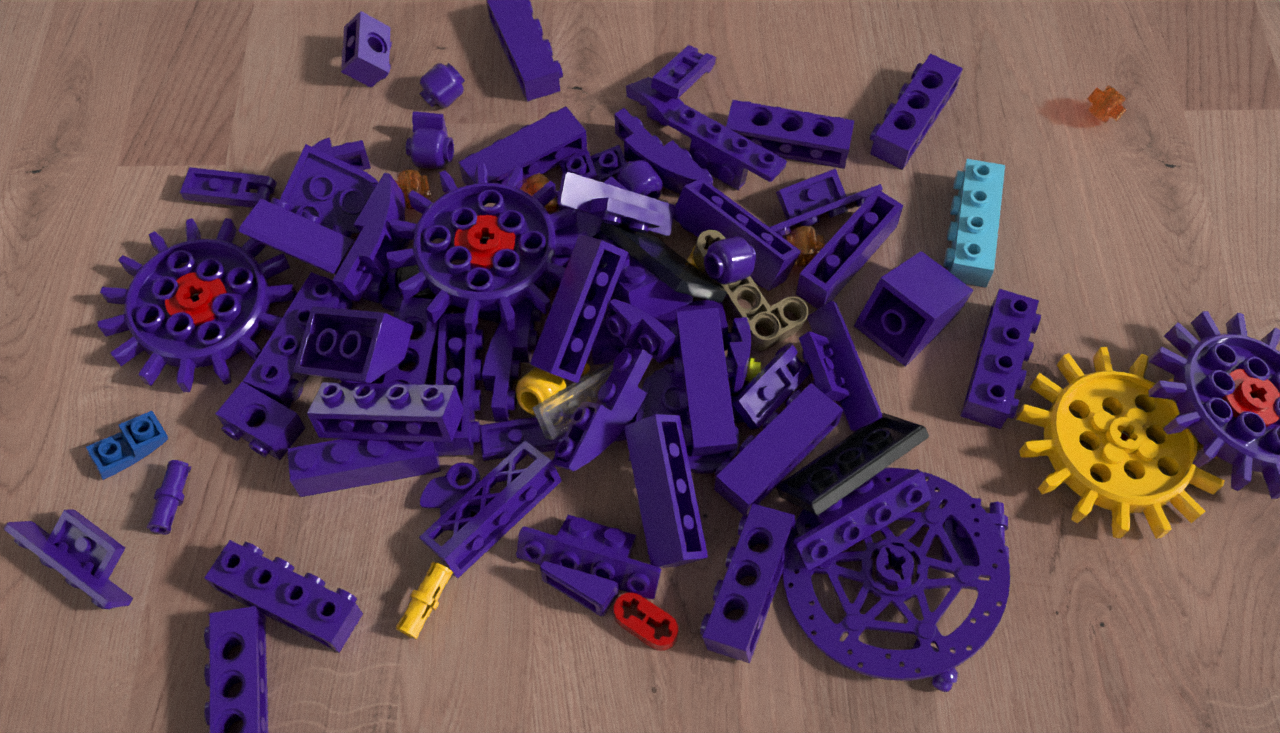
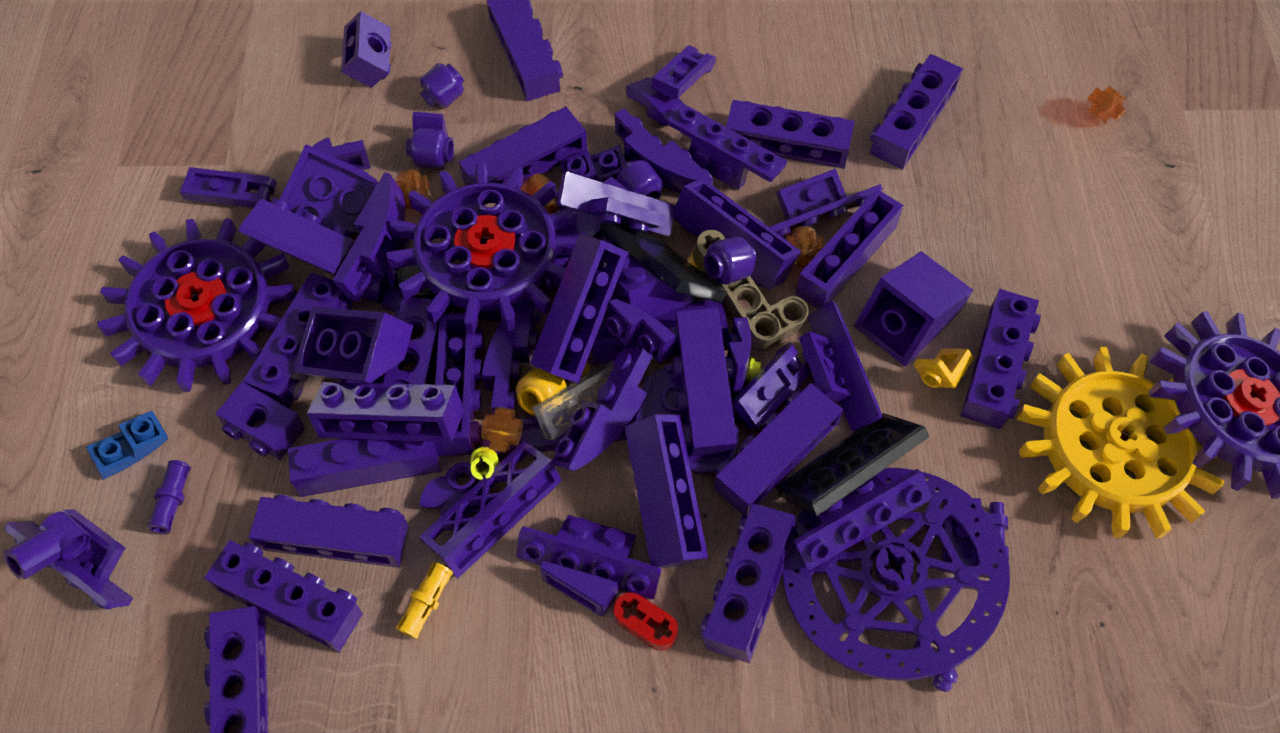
medium azure brick [943,159,1005,288] -> none
none -> dark purple piece [3,511,91,579]
none -> dark purple brick [249,495,409,568]
none -> neon yellow pin [470,447,498,480]
none -> clear orange gear [481,407,523,452]
none -> yellow bracket [913,348,974,388]

